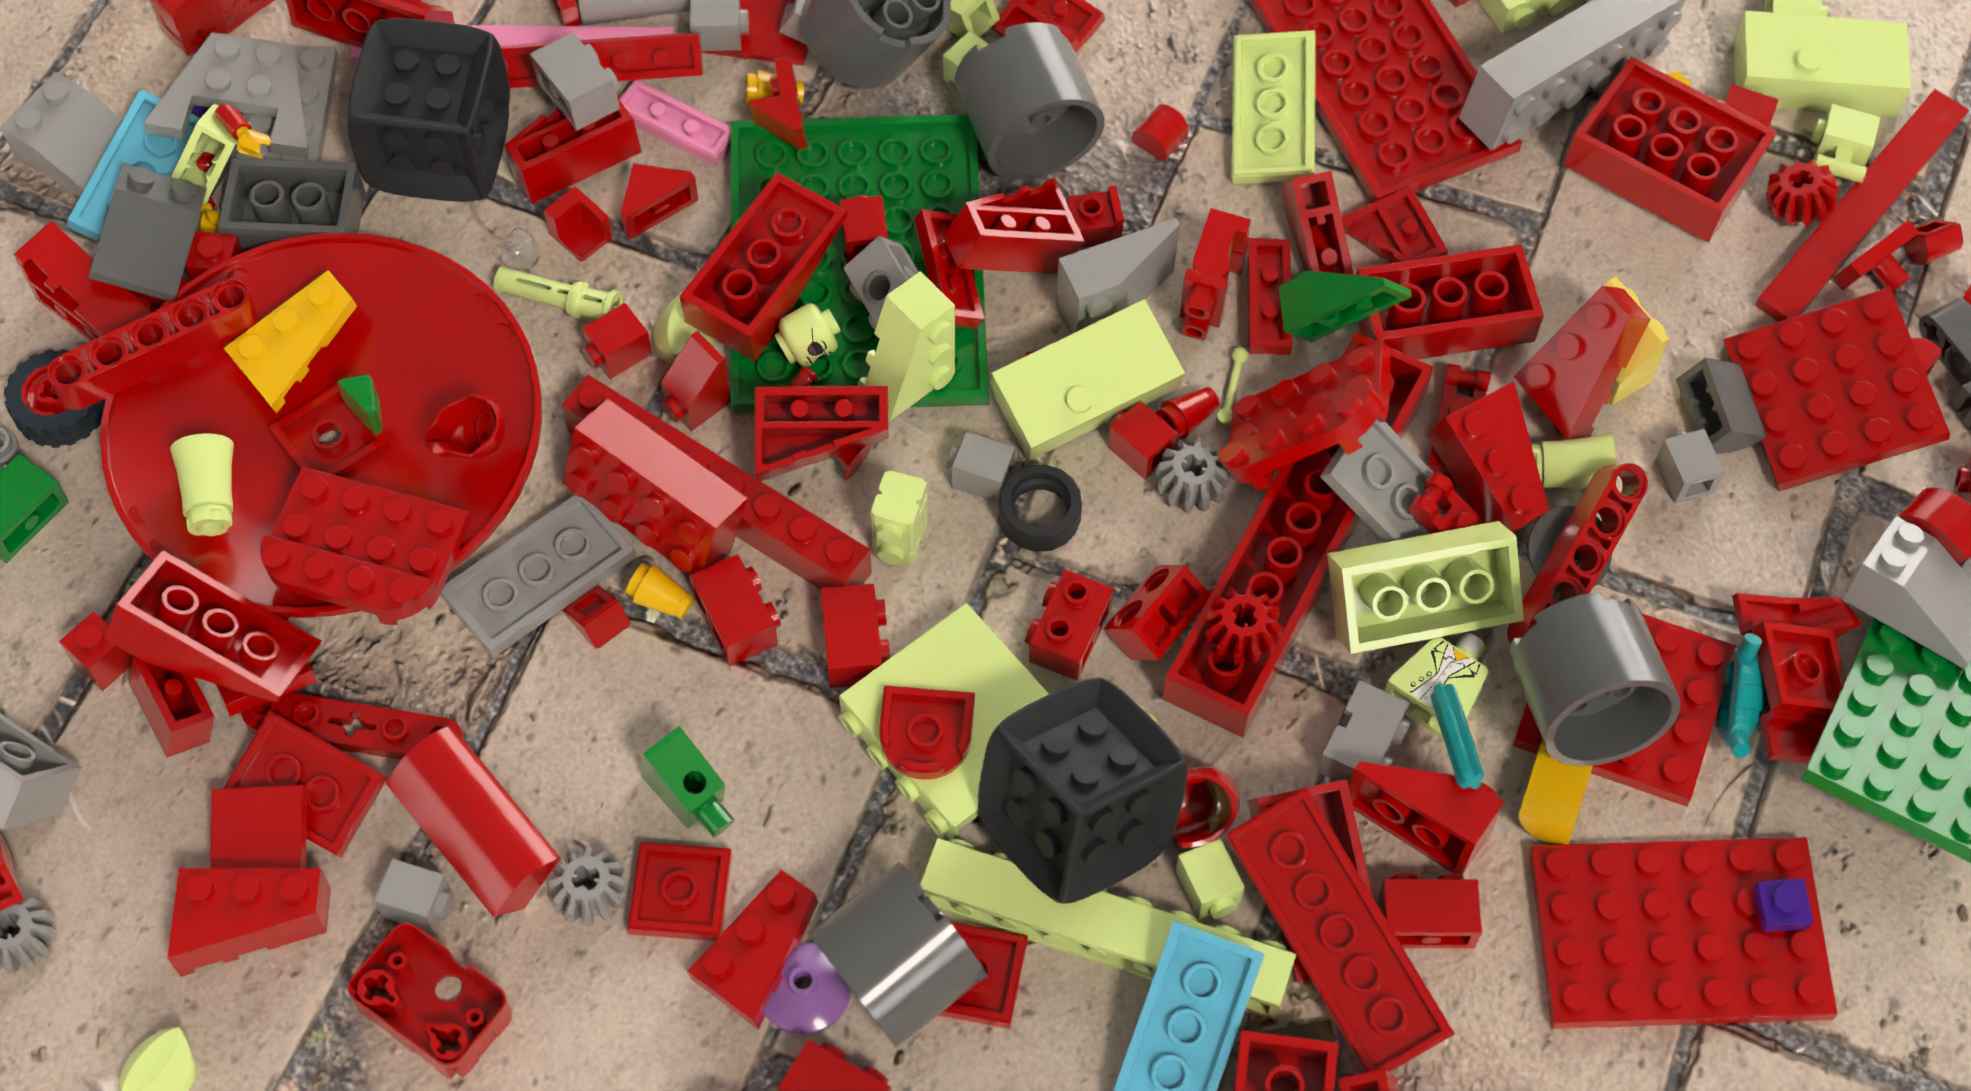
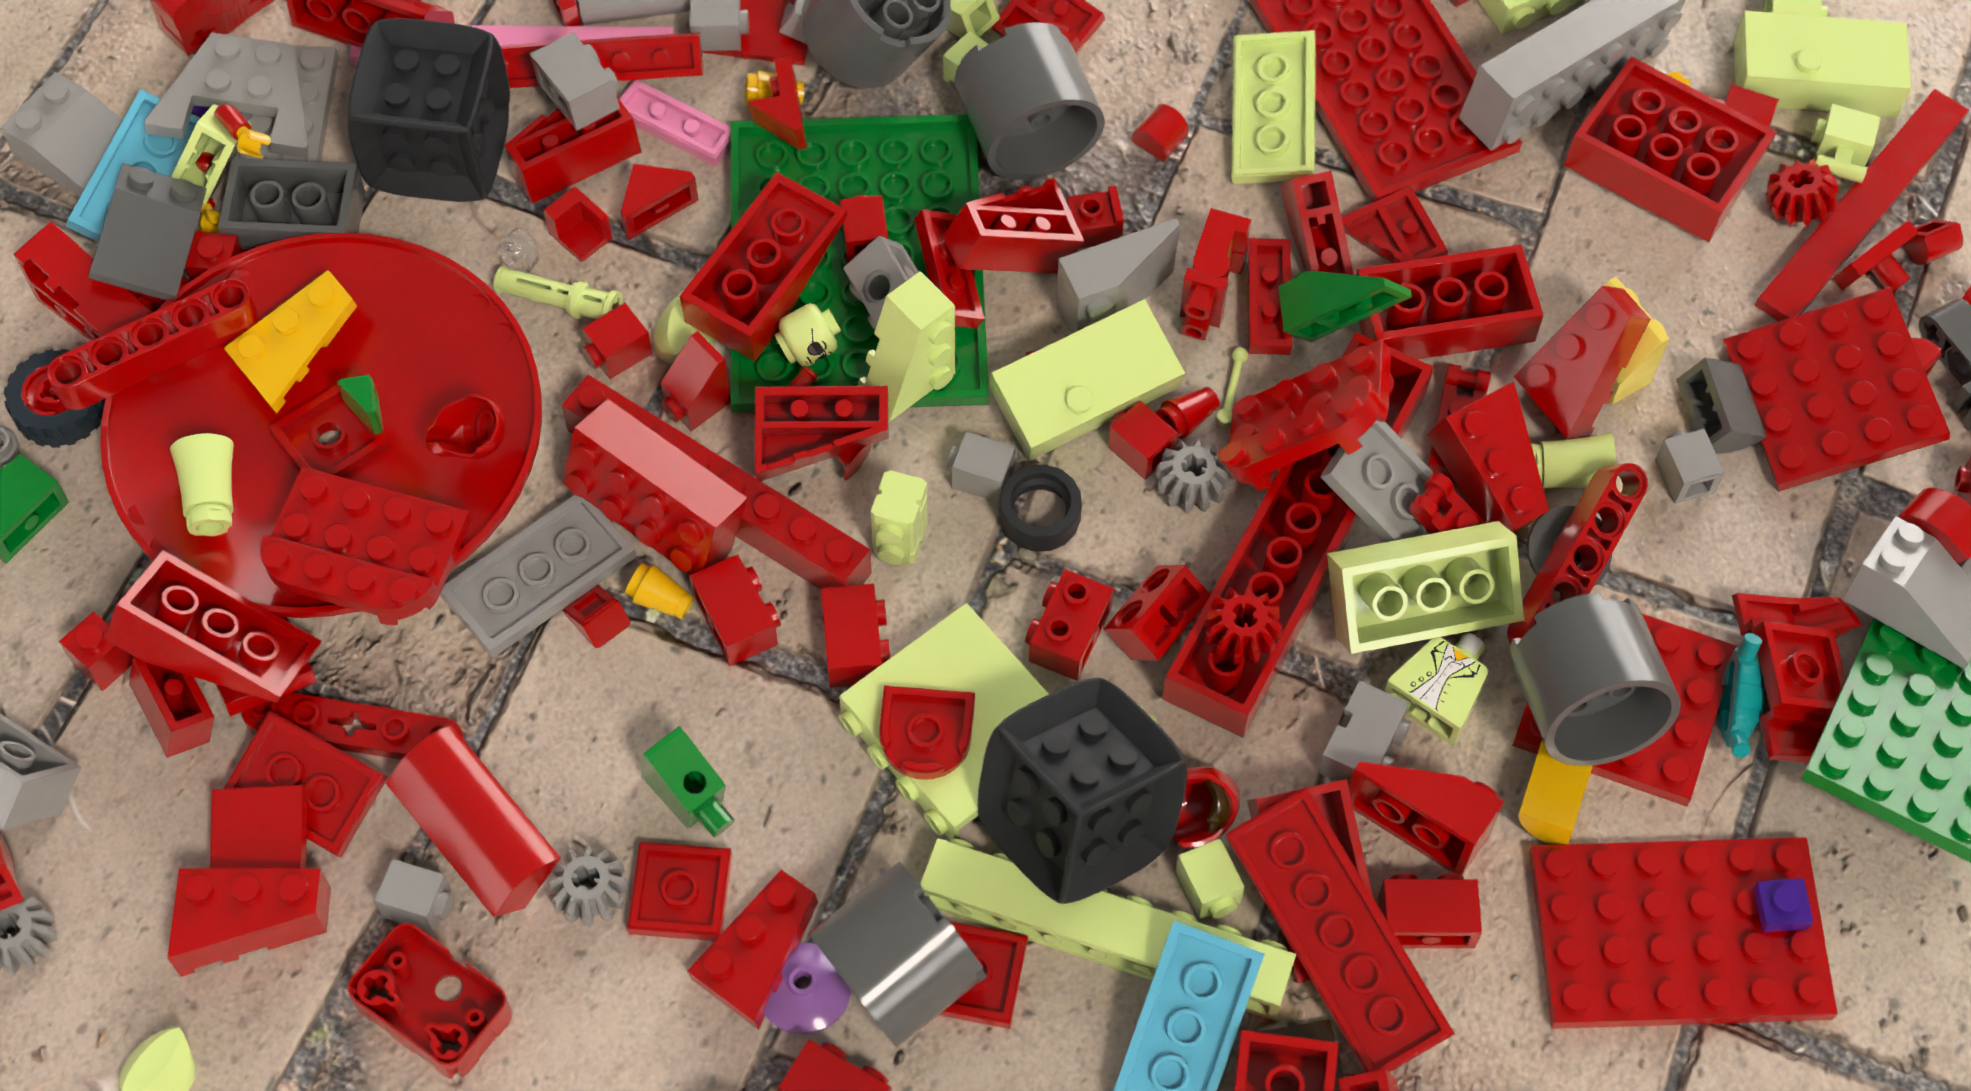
teal axle [1430,683,1485,789] -> none

